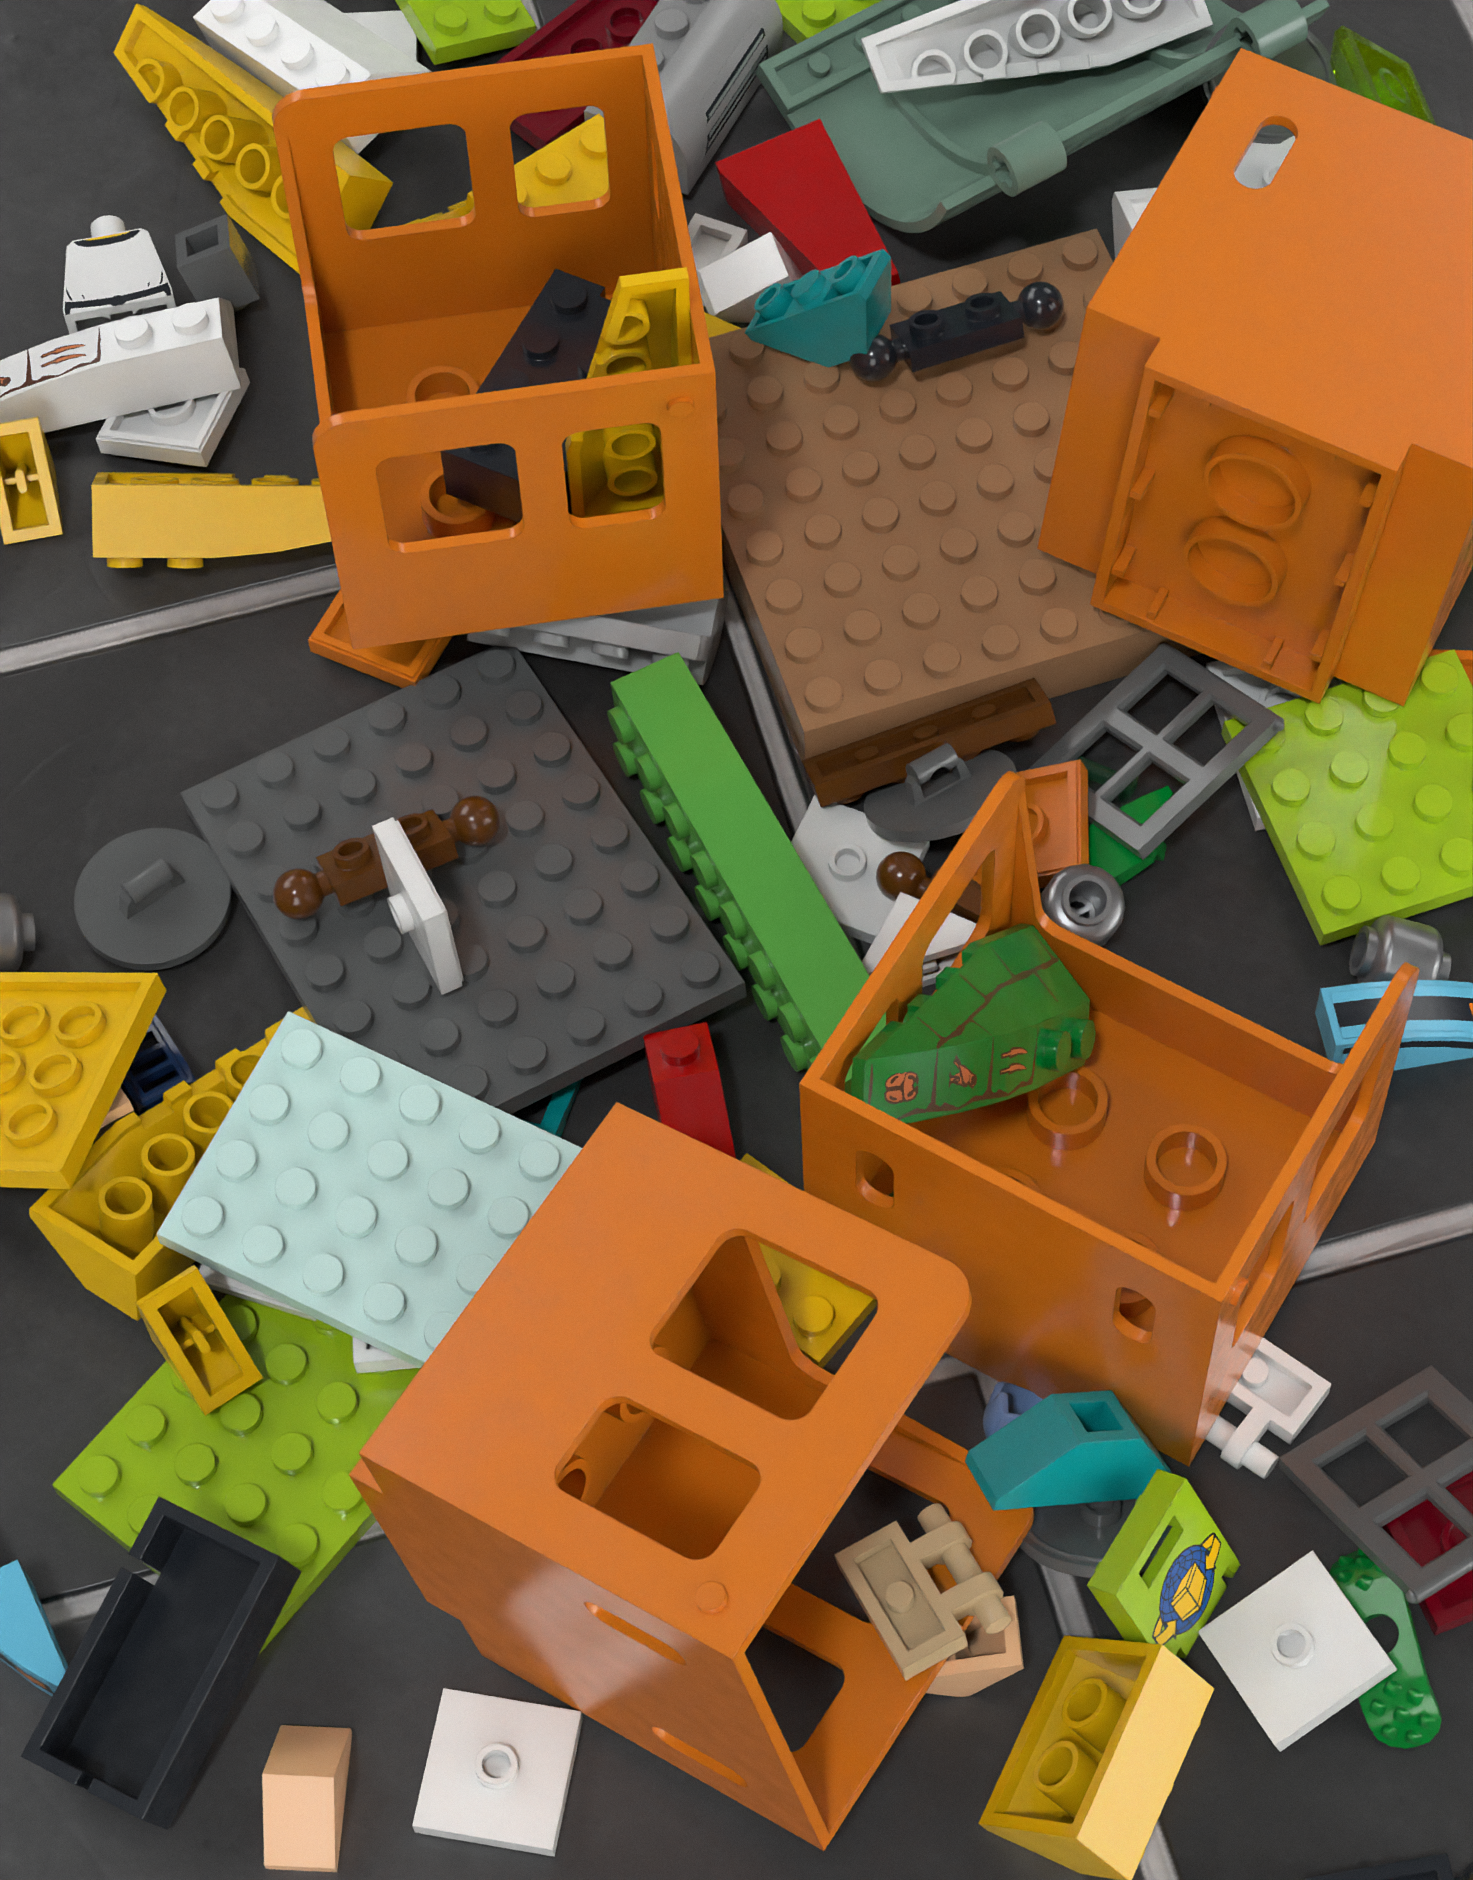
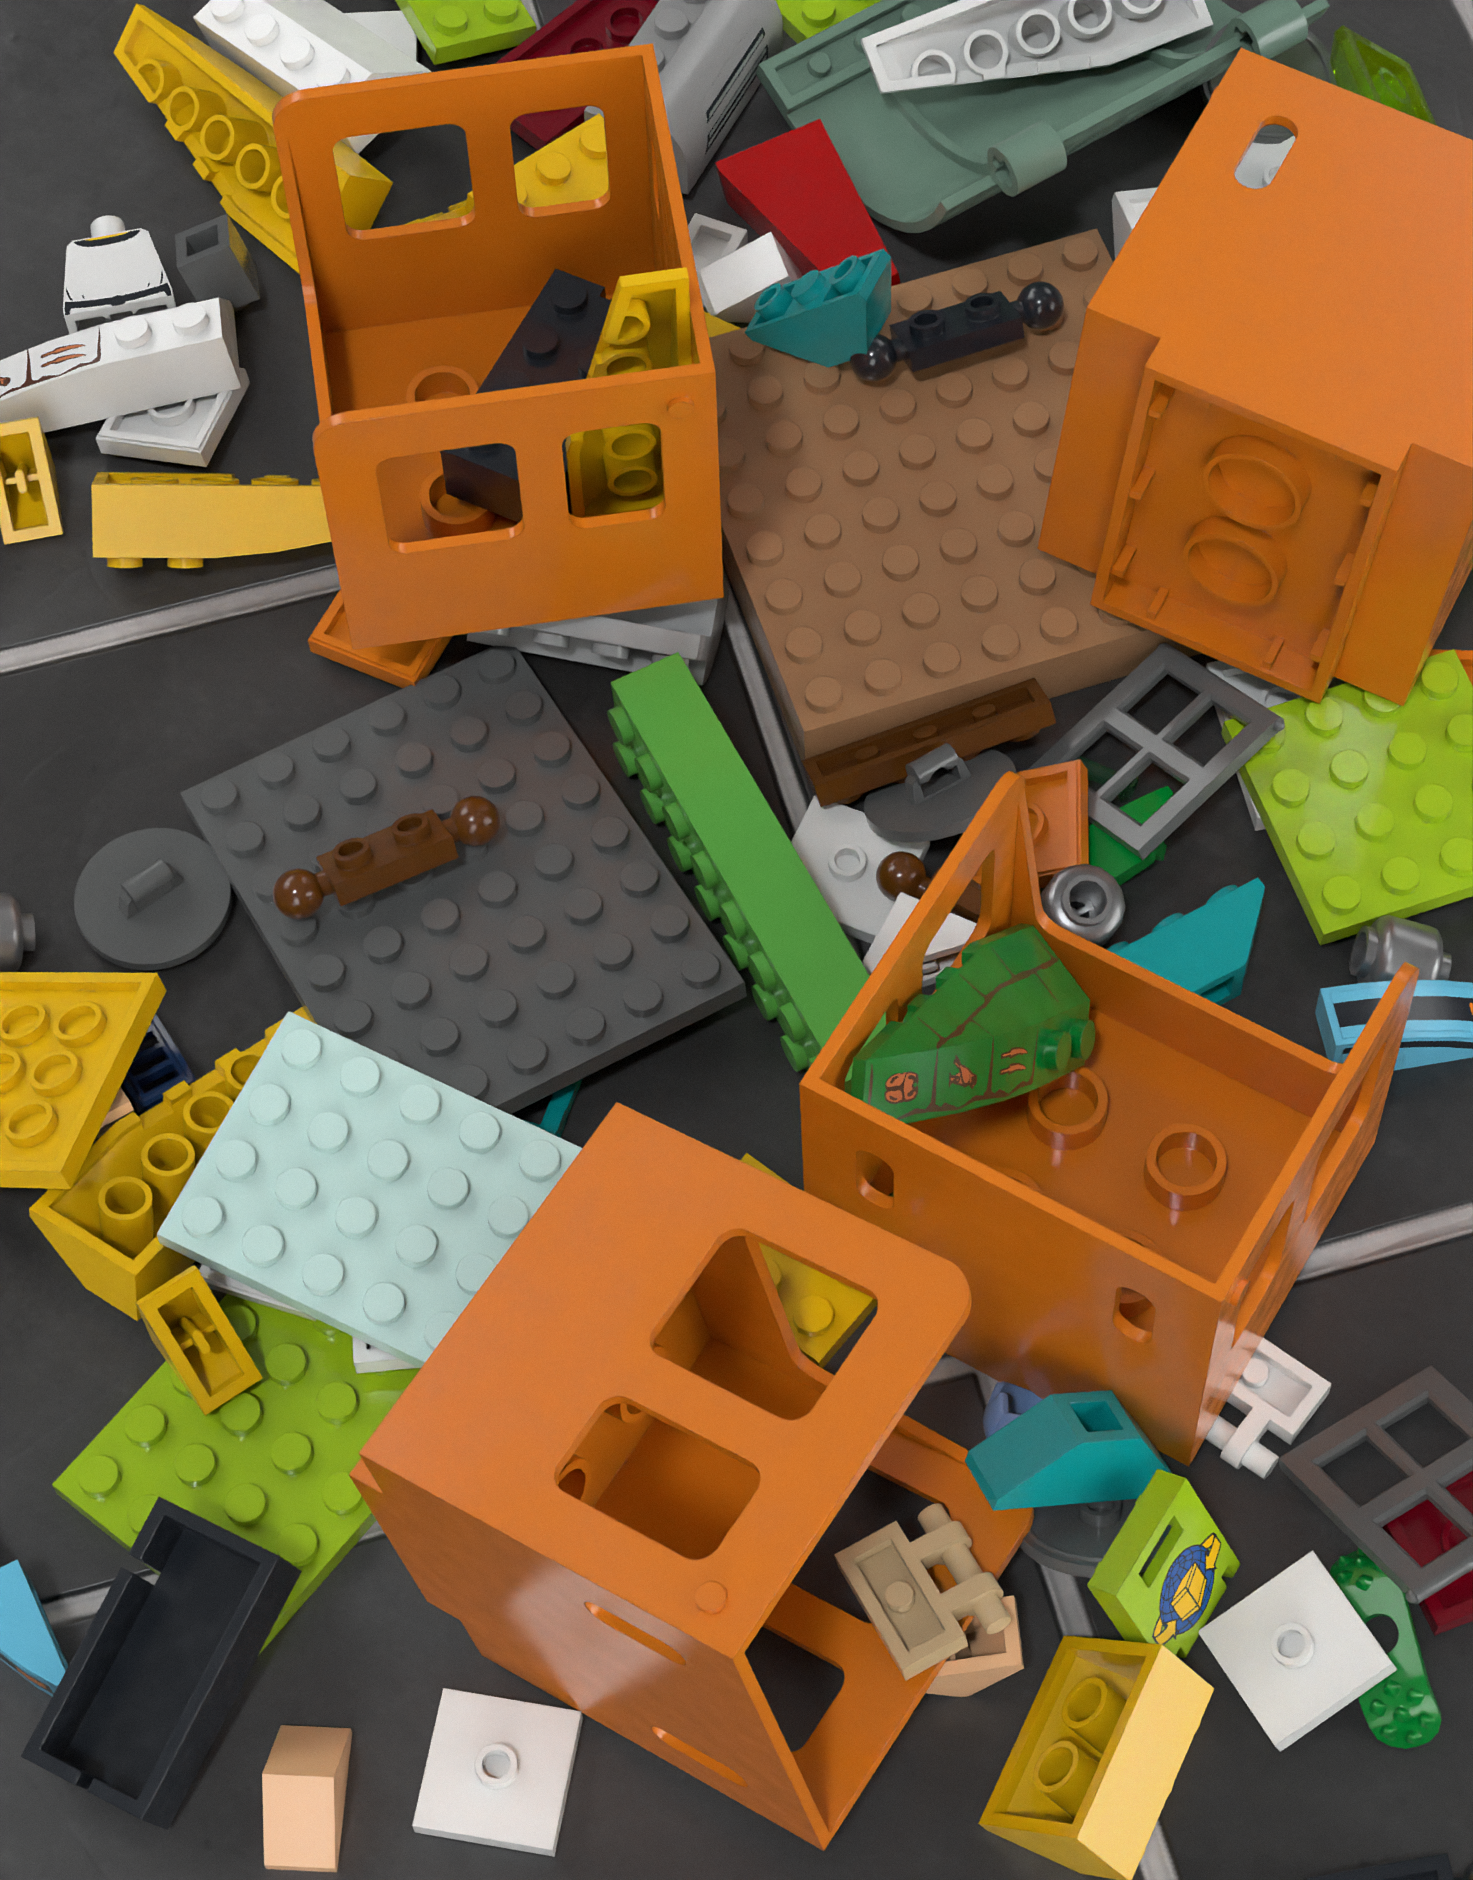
white plate [372,817,464,995] -> none
red slope [643,1022,736,1159] -> none
none -> teal slope [1107,877,1265,1005]

